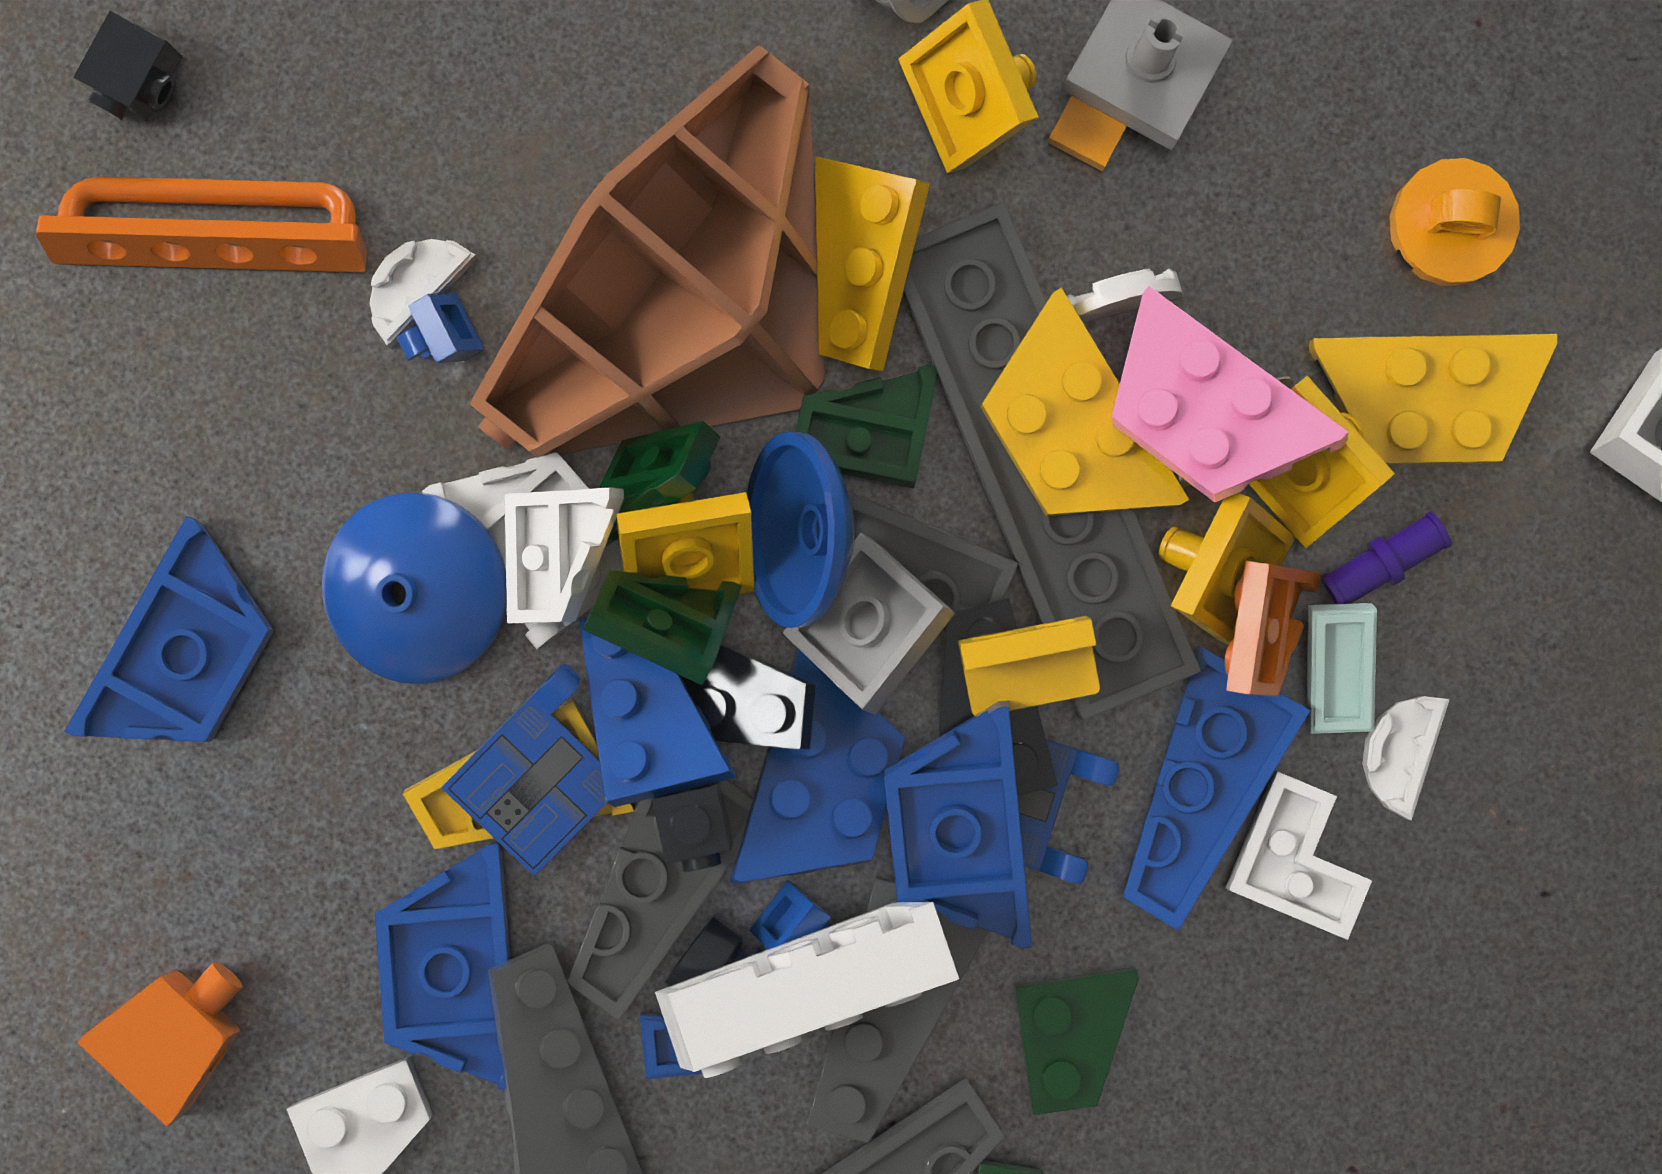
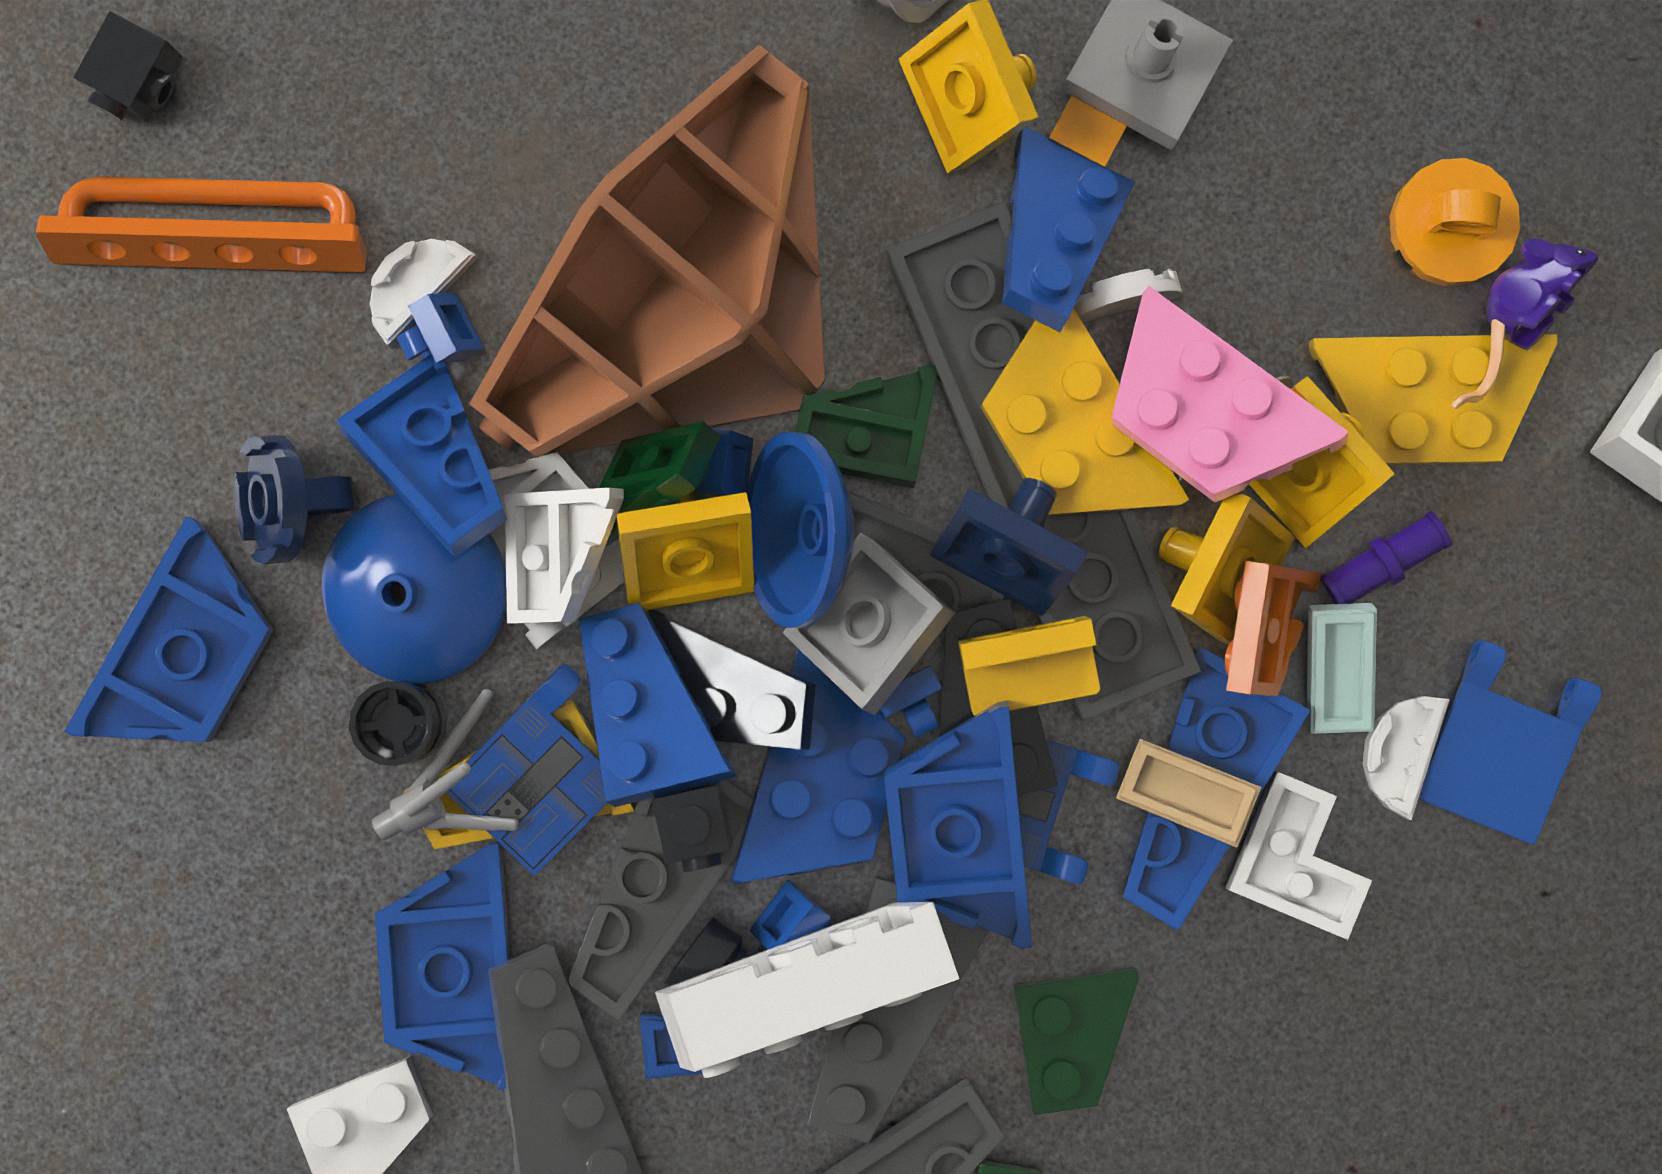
orange torso [77,962,243,1127] -> none
dark green wing [583,570,742,685] -> none
yellow wing [815,156,930,371] -> none
none -> dark blue tile [234,435,355,564]
none -> blue wing [336,354,507,558]
none -> black wheel [349,681,447,766]
none -> light grey plant [372,689,519,840]
none -> blue tile [699,429,753,497]
none -> blue tile [880,665,942,738]
none -> dark blue tile [929,478,1088,616]
none -> blue wing [1002,127,1135,332]
none -> tan tile [1116,739,1261,848]
none -> blue flag [1418,640,1602,845]
none -> dark purple animal [1451,238,1598,409]

